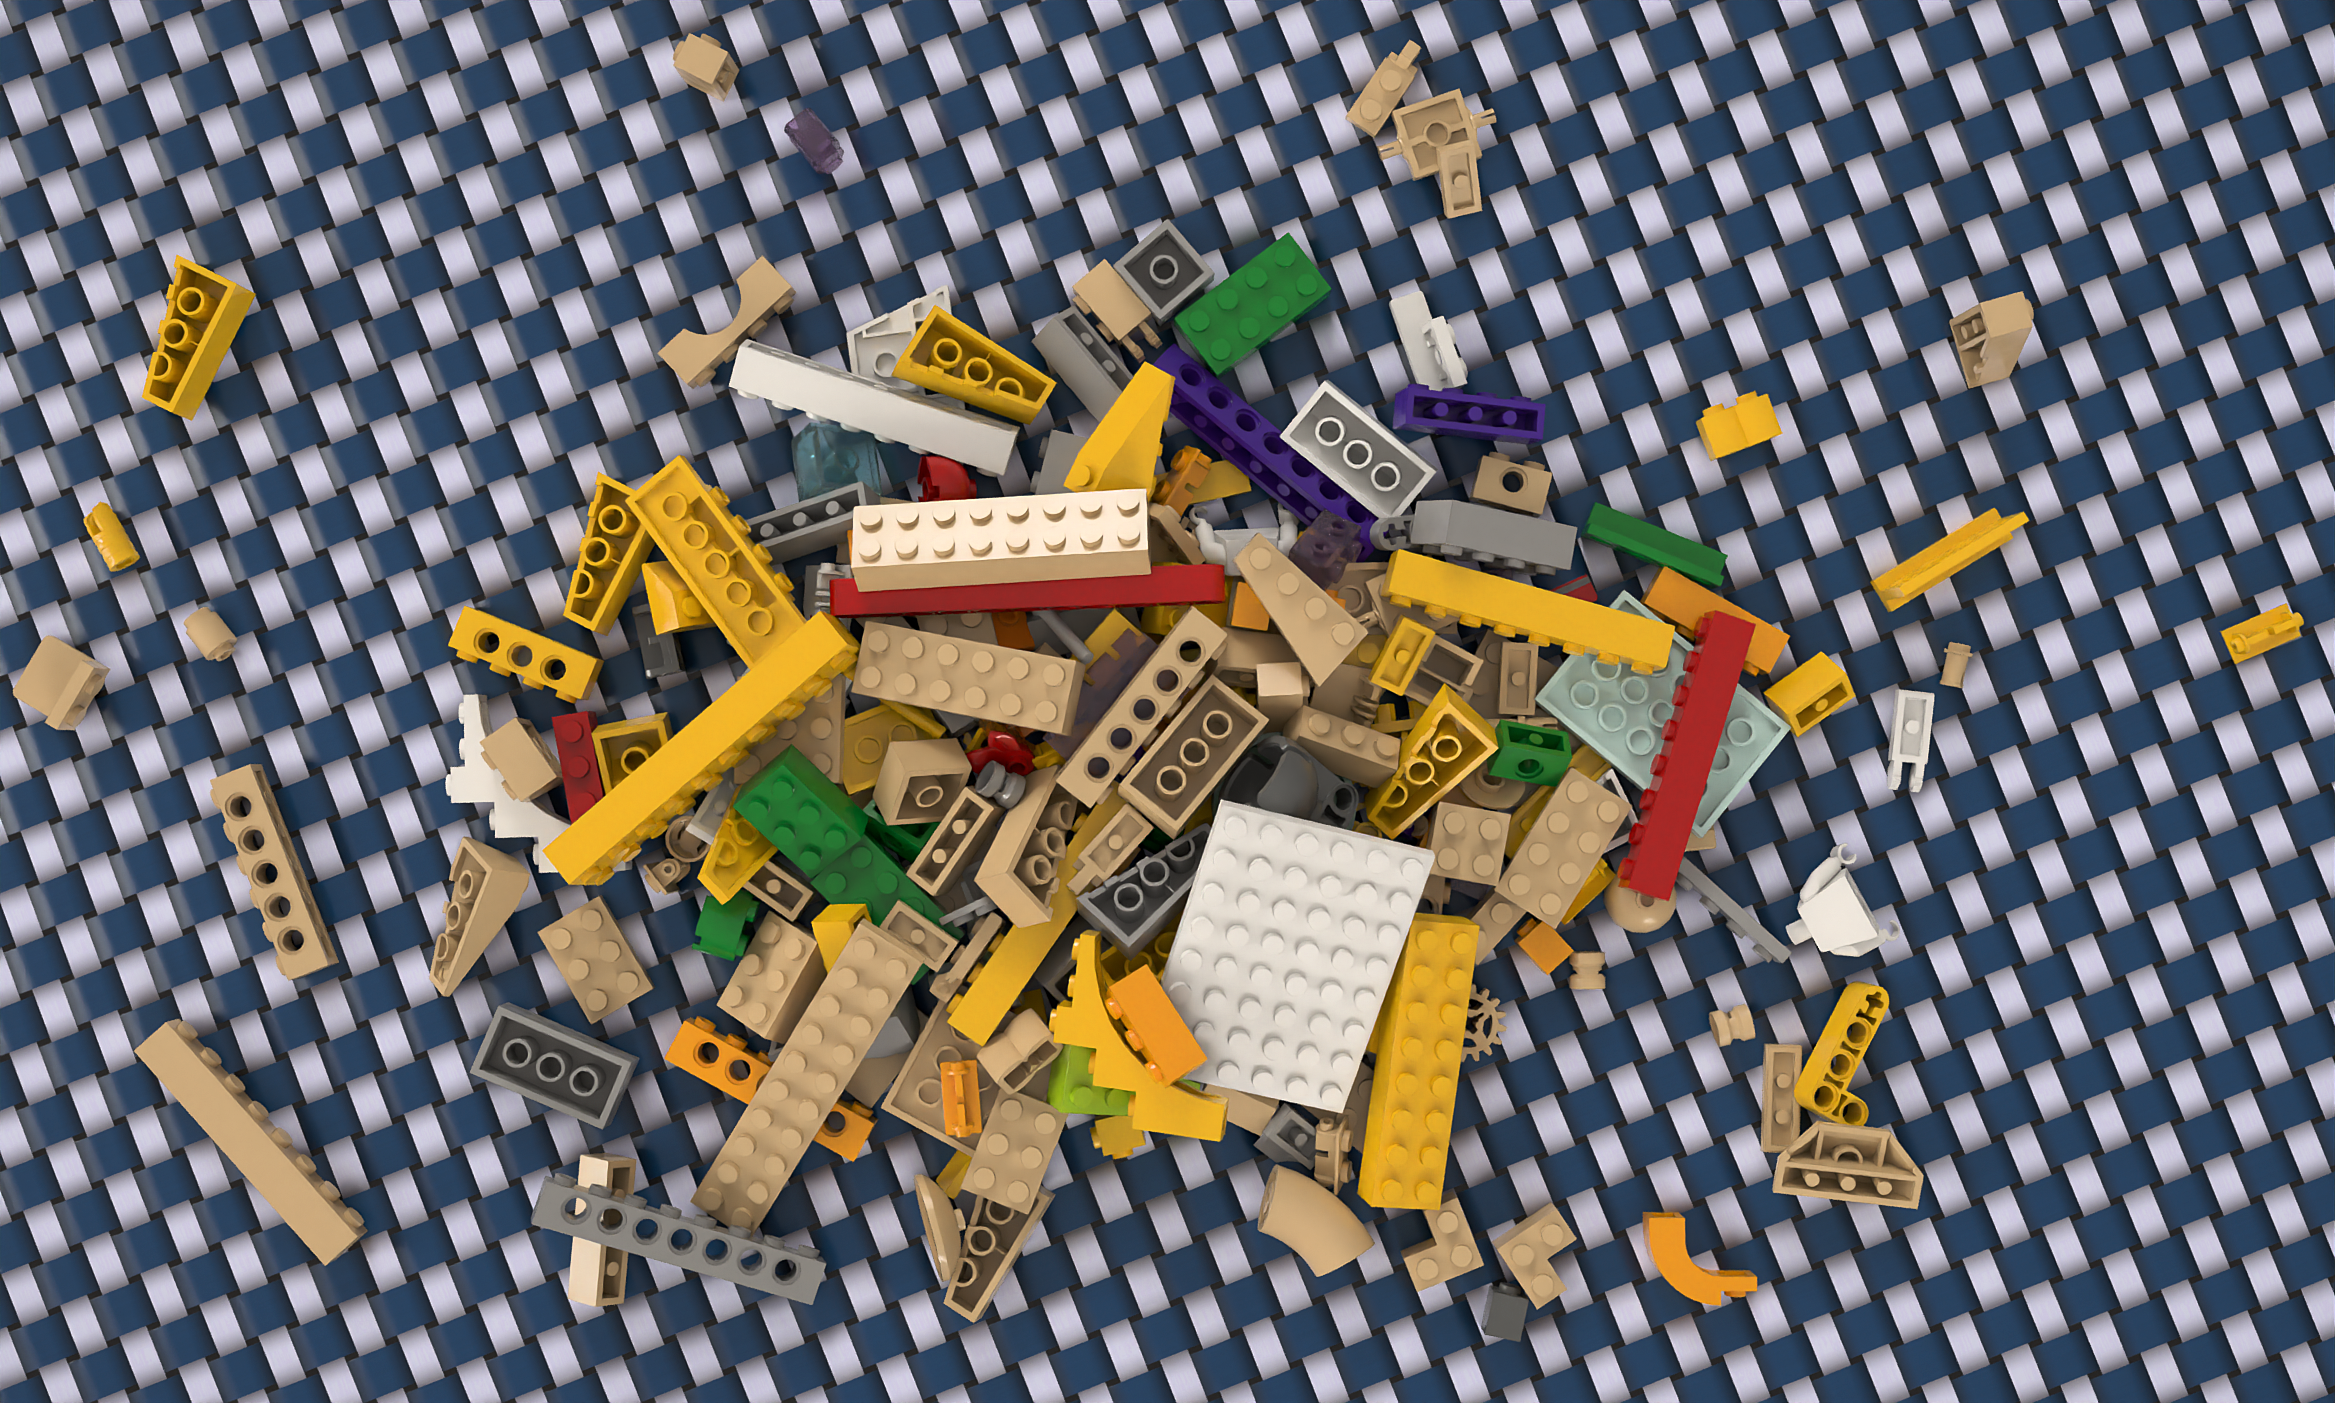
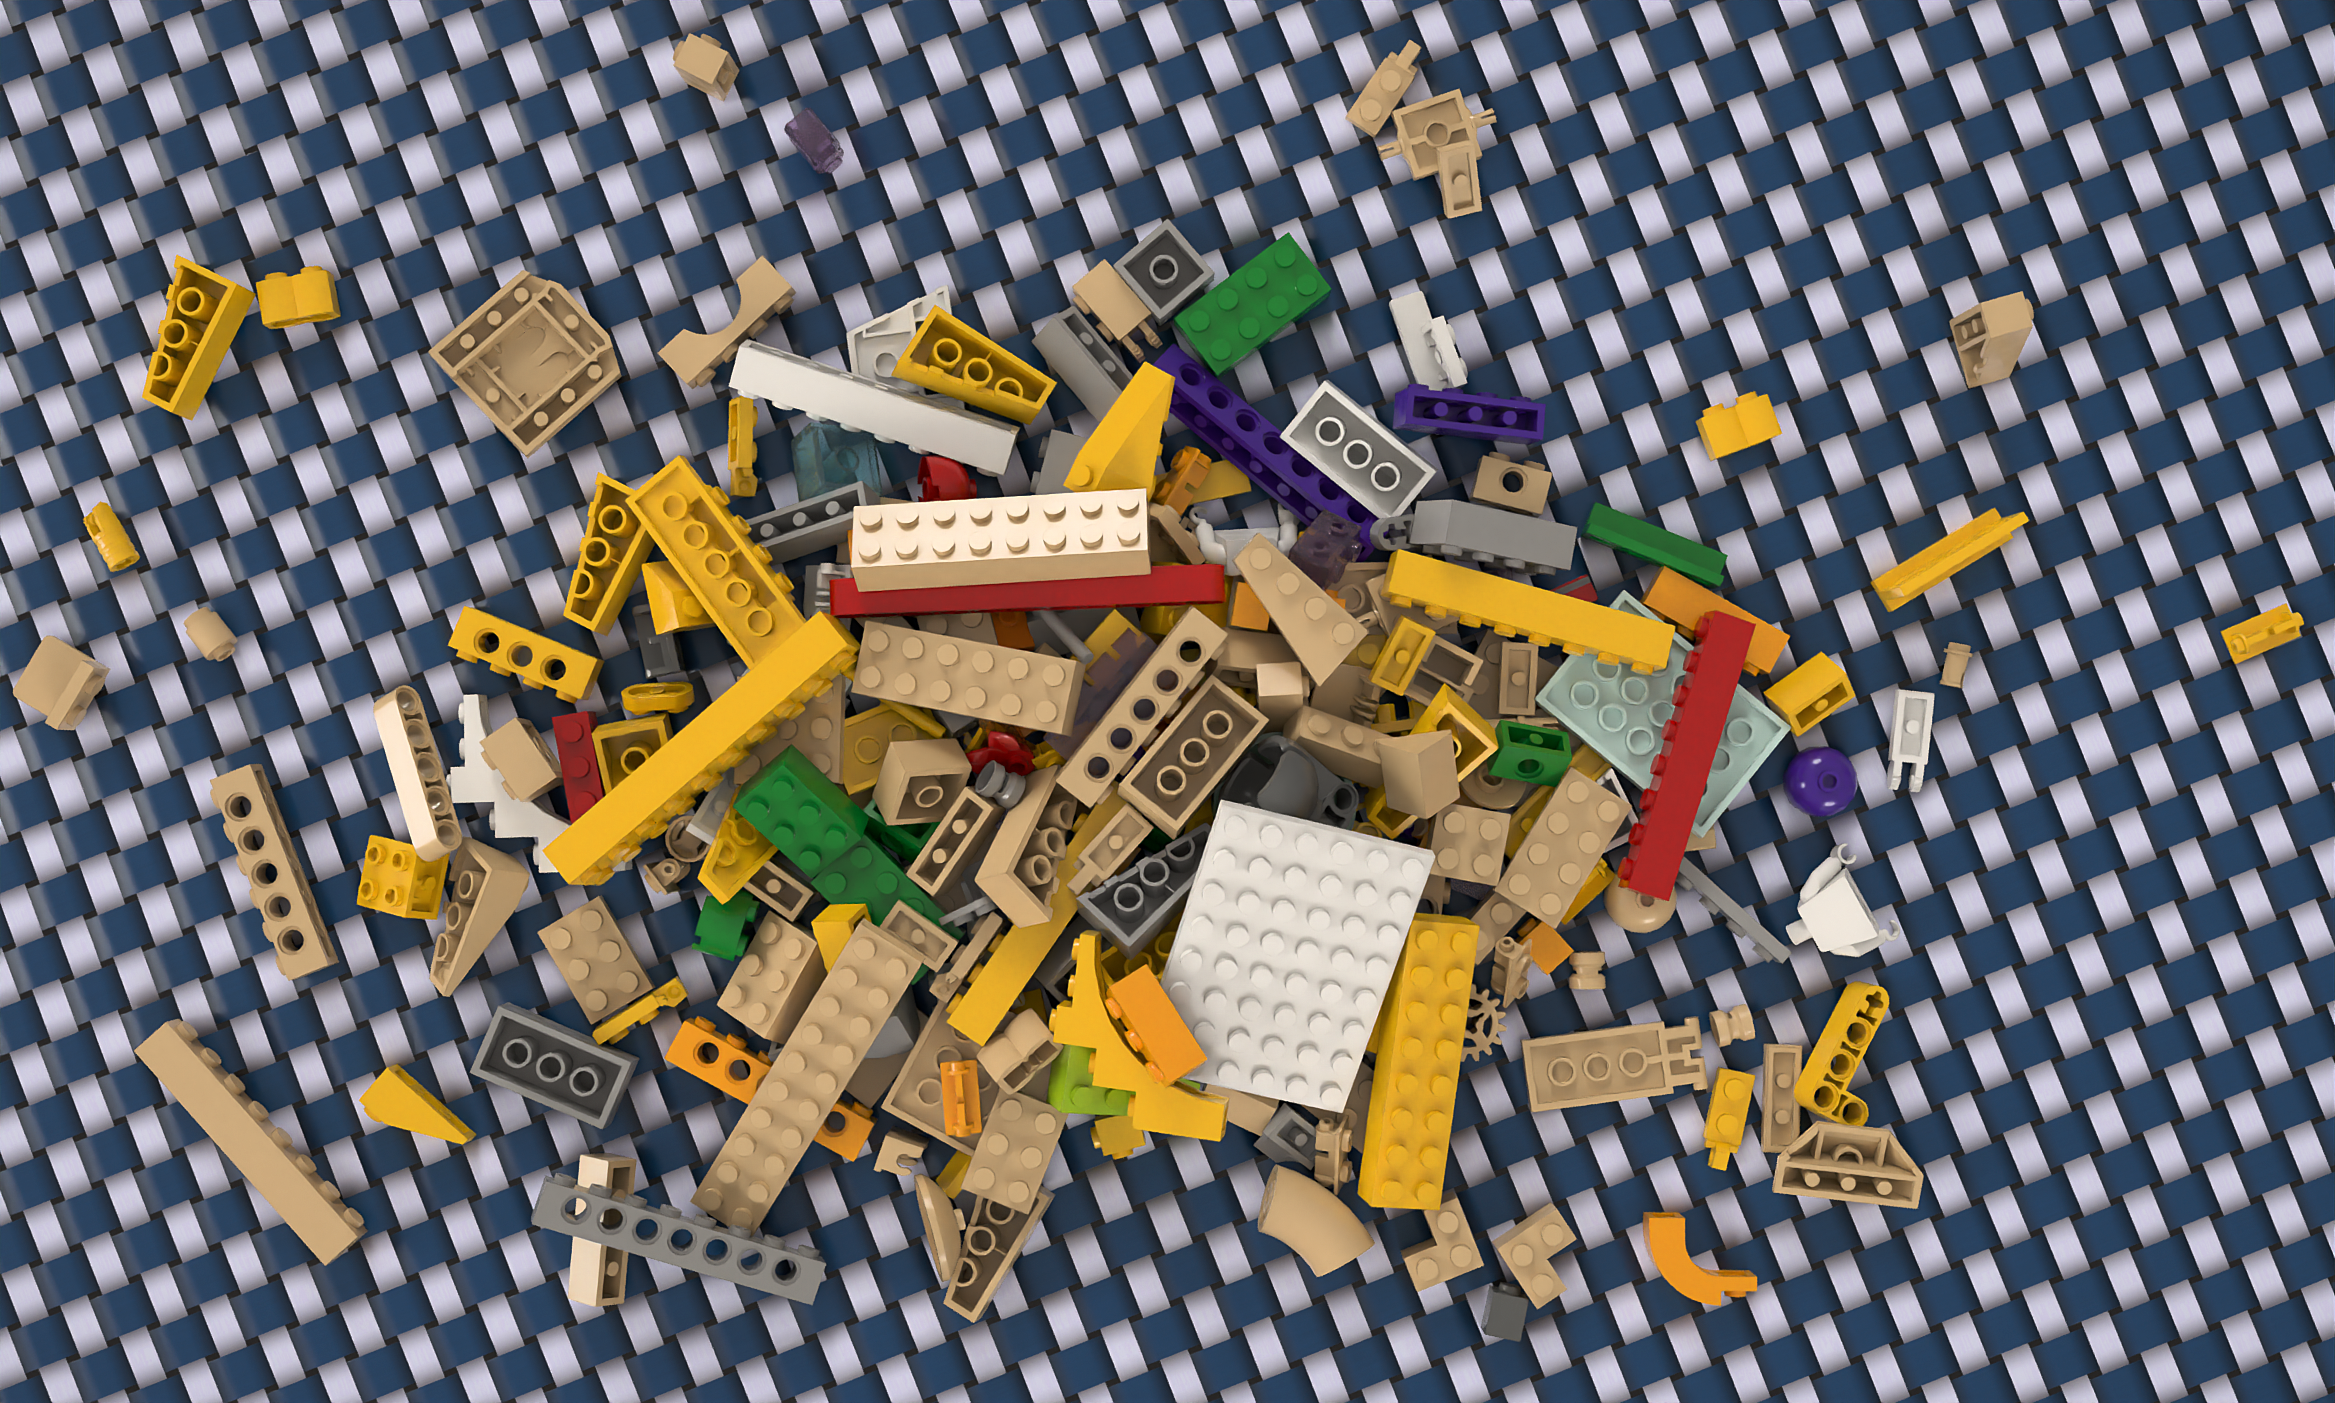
none -> yellow brick [256,266,341,329]
none -> yellow bracket [357,835,450,920]
none -> yellow slope [359,1064,477,1145]
none -> tan beam [373,685,462,862]
none -> tan wedge [428,270,621,458]
none -> yellow hinge [592,976,689,1045]
none -> yellow plate [621,681,695,715]
none -> yellow hinge [728,396,758,497]
none -> tan hinge [874,1126,930,1176]
none -> tan slope [1378,729,1460,819]
none -> tan hinge [1491,937,1533,1008]
none -> tan hinge [1520,1016,1708,1112]
none -> yellow hinge [1703,1067,1755,1171]
none -> dark purple cylinder [1783,746,1858,817]

